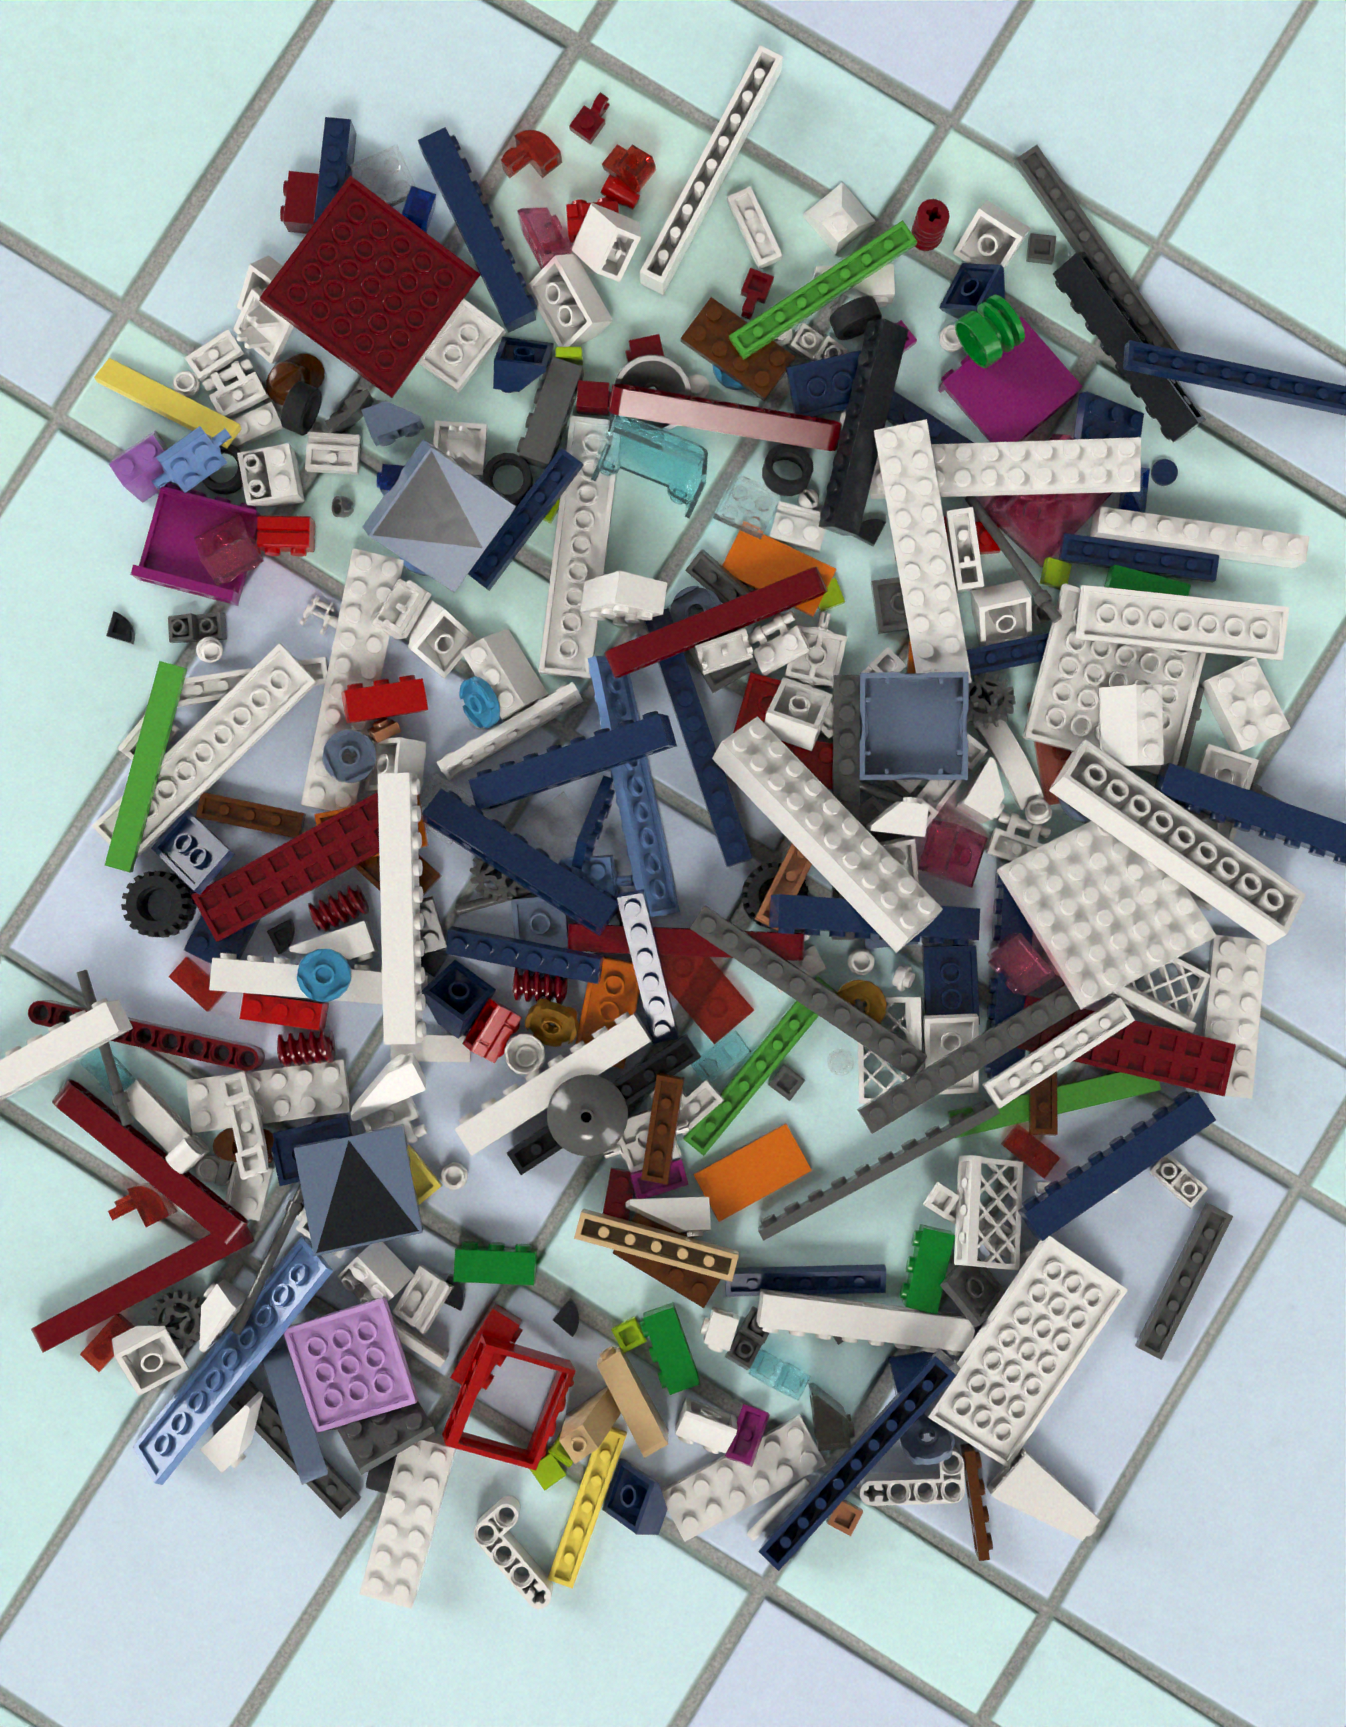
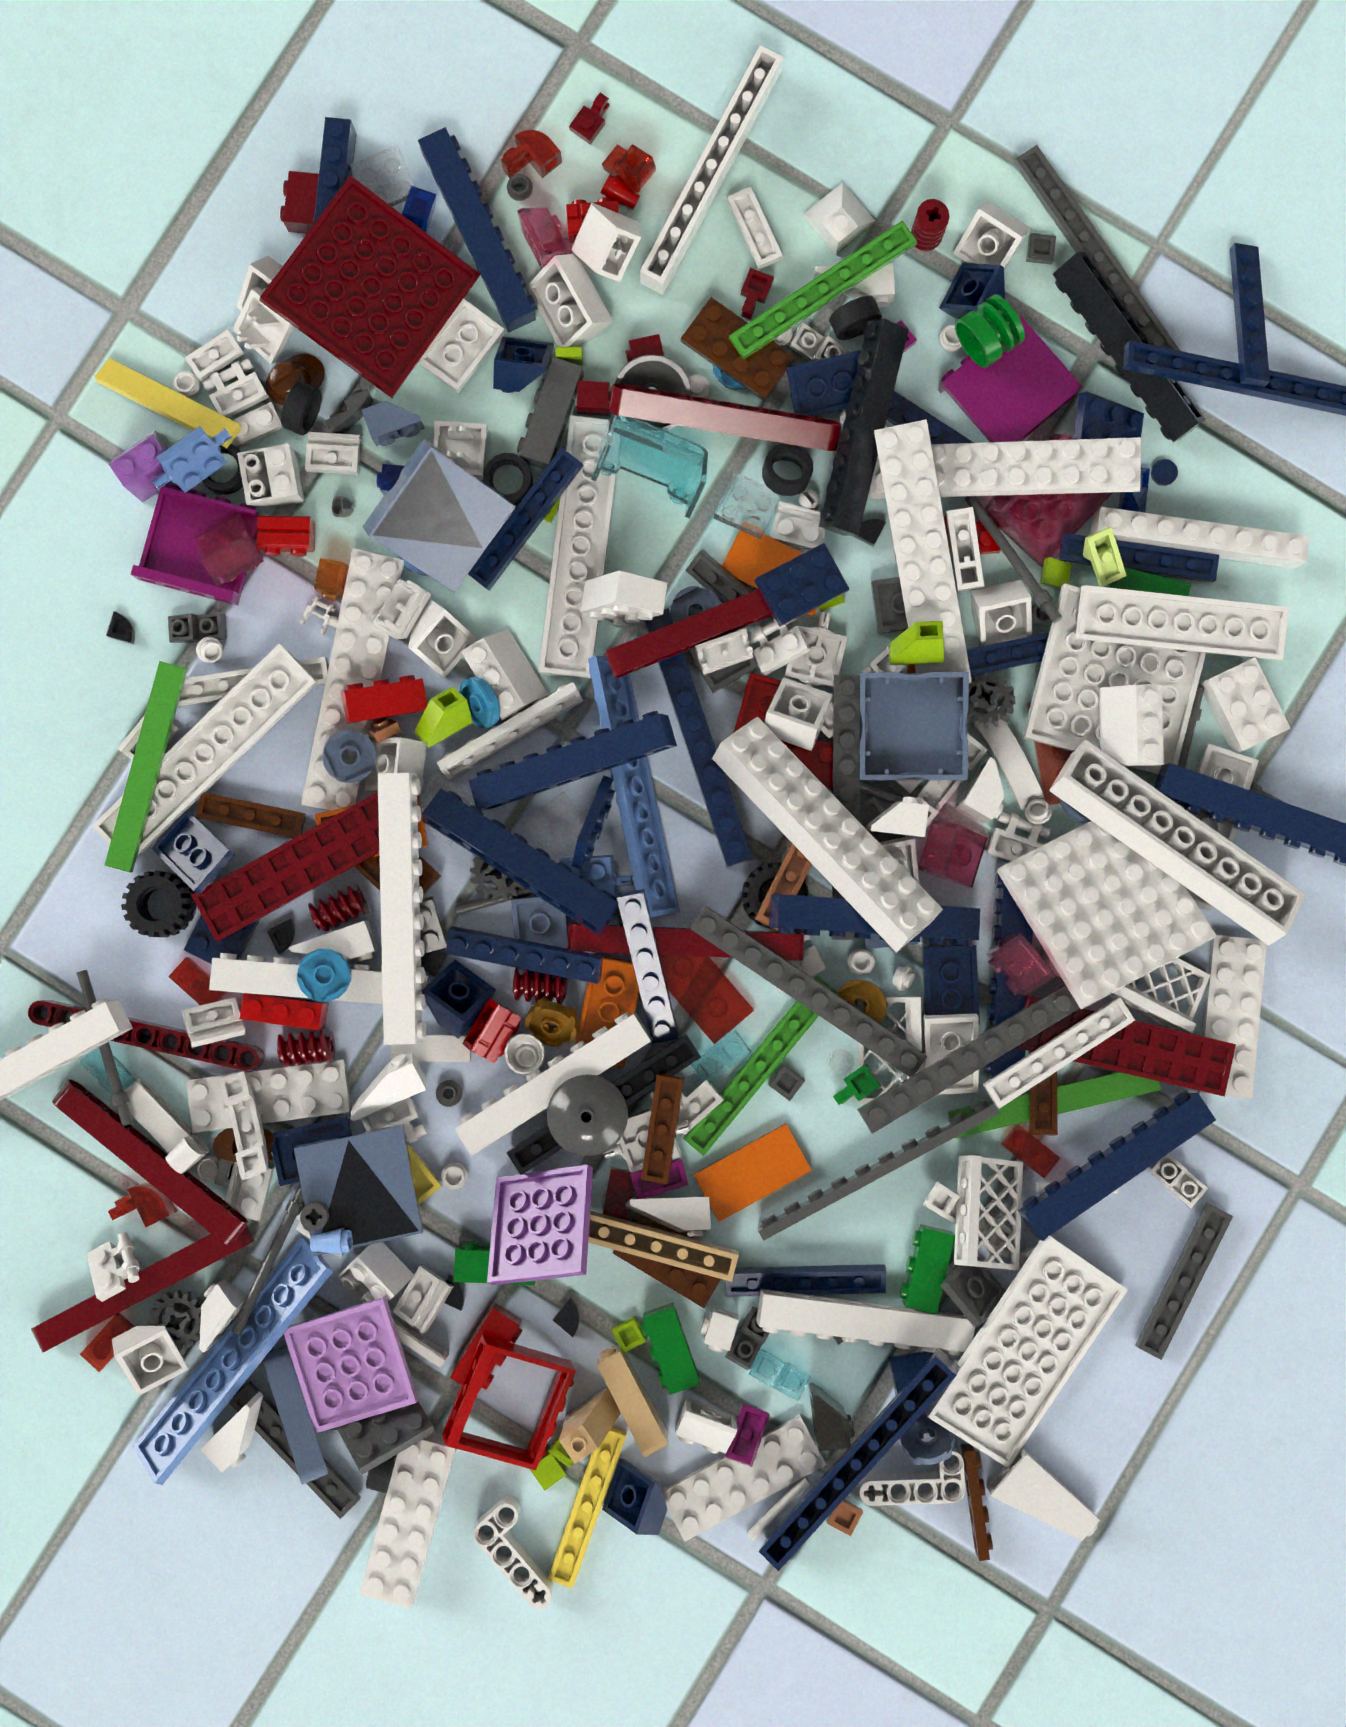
none -> white plate [86,1232,140,1302]
none -> white plate [182,997,245,1048]
none -> dark grey wheel [300,1201,330,1231]
none -> light blue cone [310,1228,353,1256]
none -> clear orange brick [314,558,349,601]
none -> lime slope [414,687,473,748]
none -> dark grey plate [436,1080,463,1107]
none -> plate [487,1165,593,1285]
none -> dark grey plate [507,174,533,201]
none -> dark blue plate [754,543,850,627]
none -> green plate [833,1064,882,1105]
none -> lime slope [890,621,944,665]
none -> yellowish green slope [1083,527,1126,587]
none -> dark blue plate [1230,243,1270,387]

